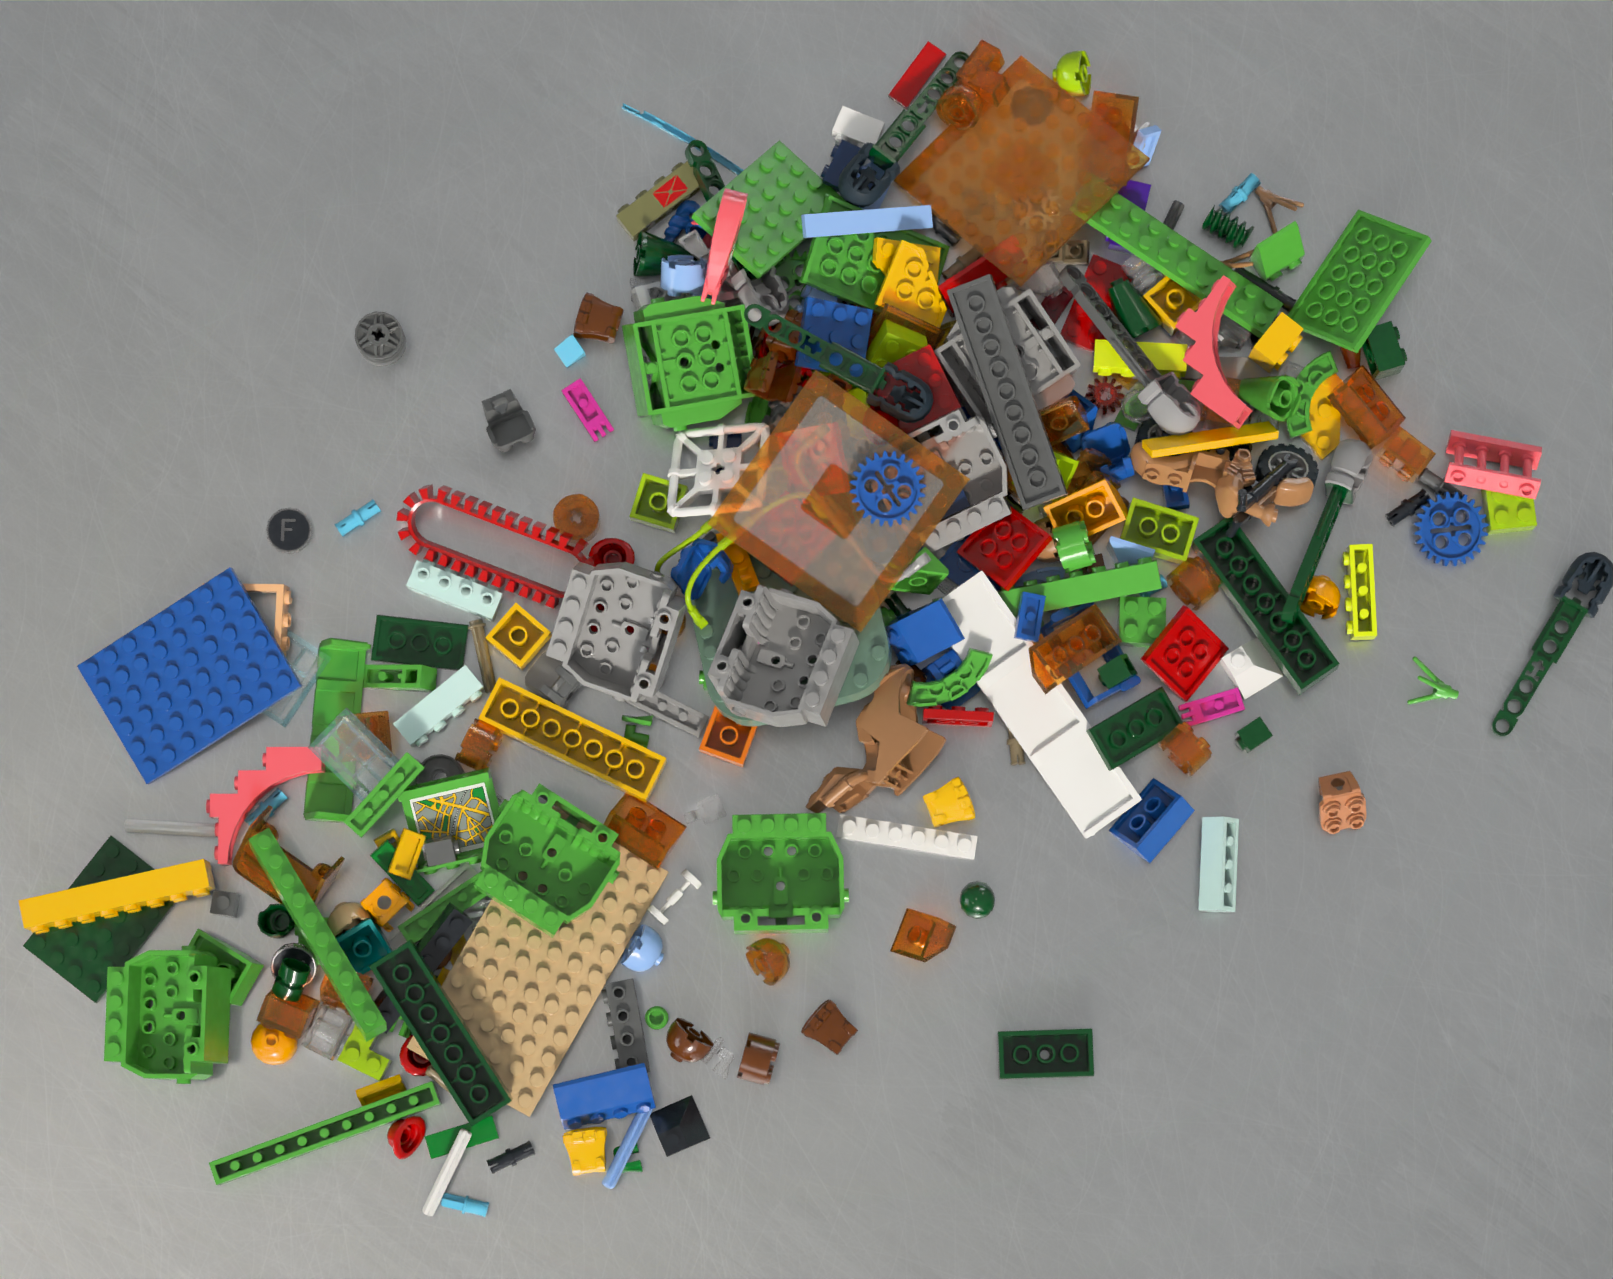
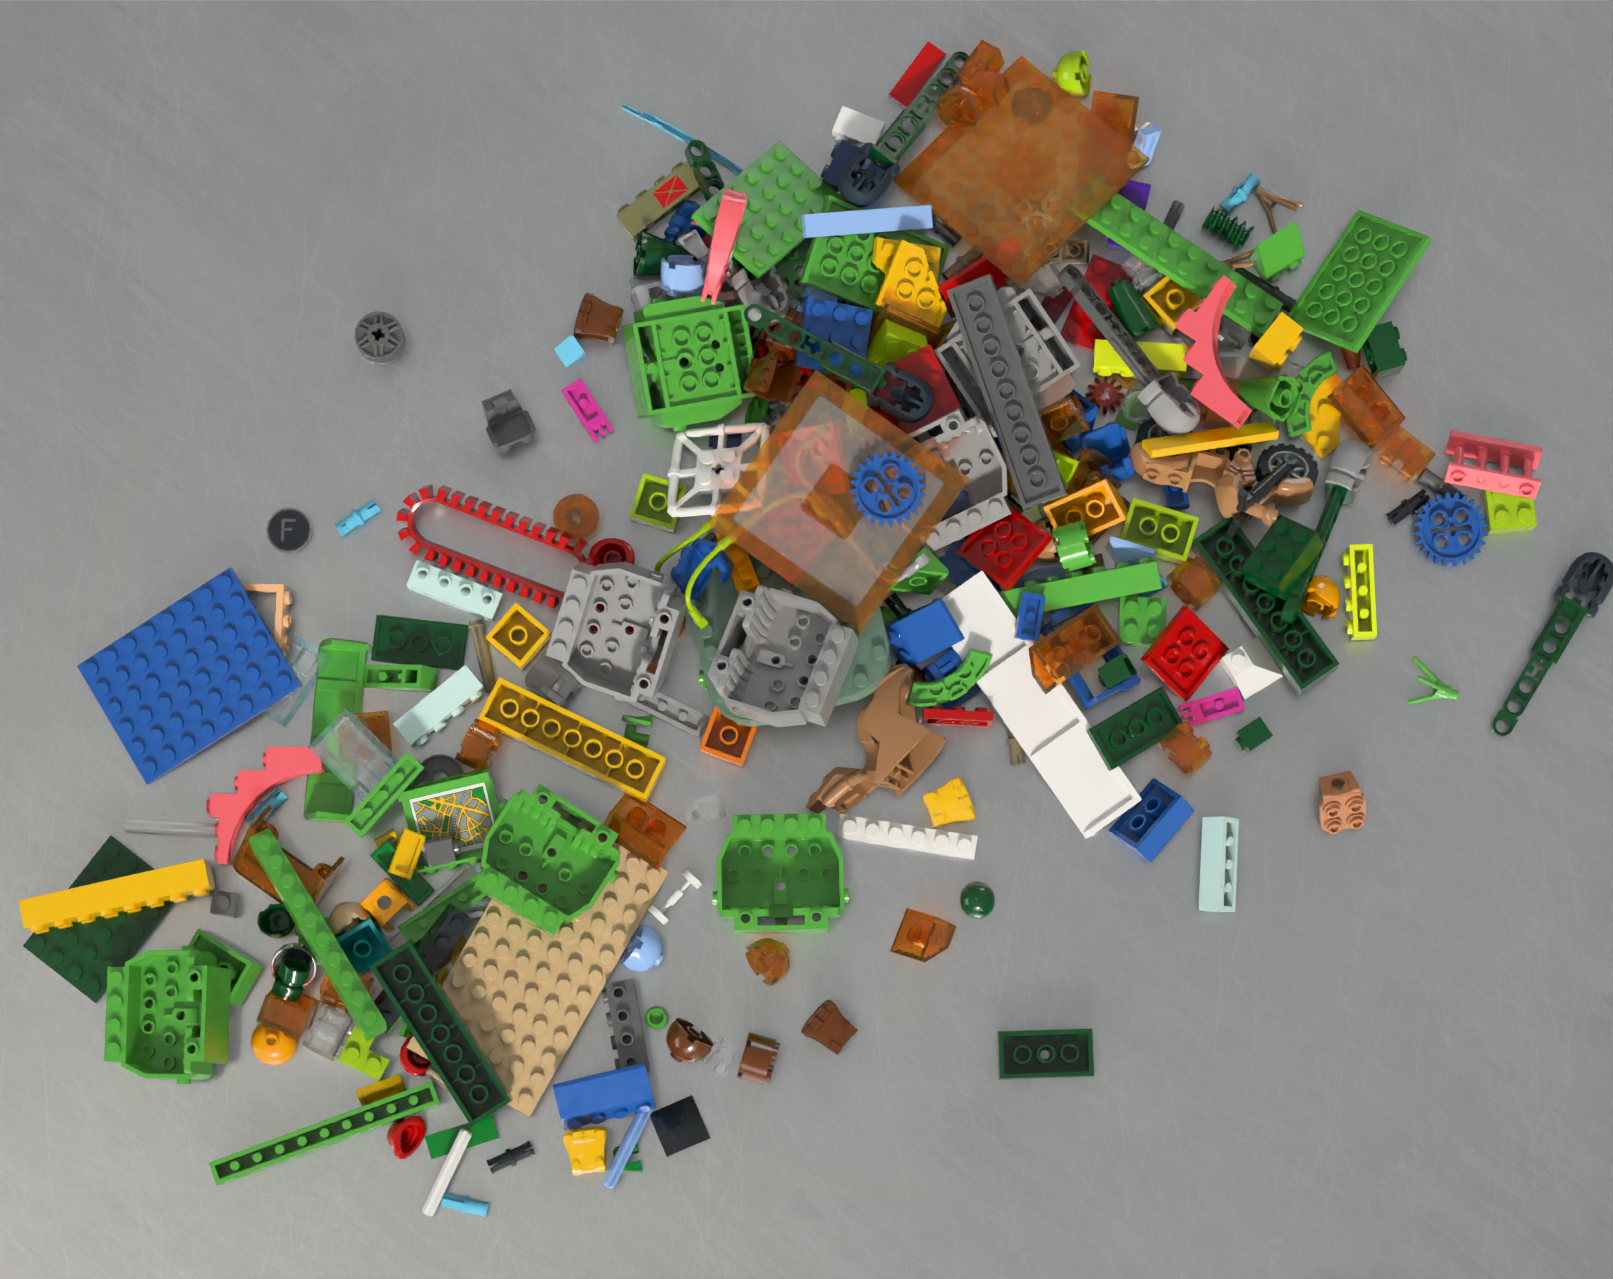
none -> dark green brick [1241,514,1324,600]

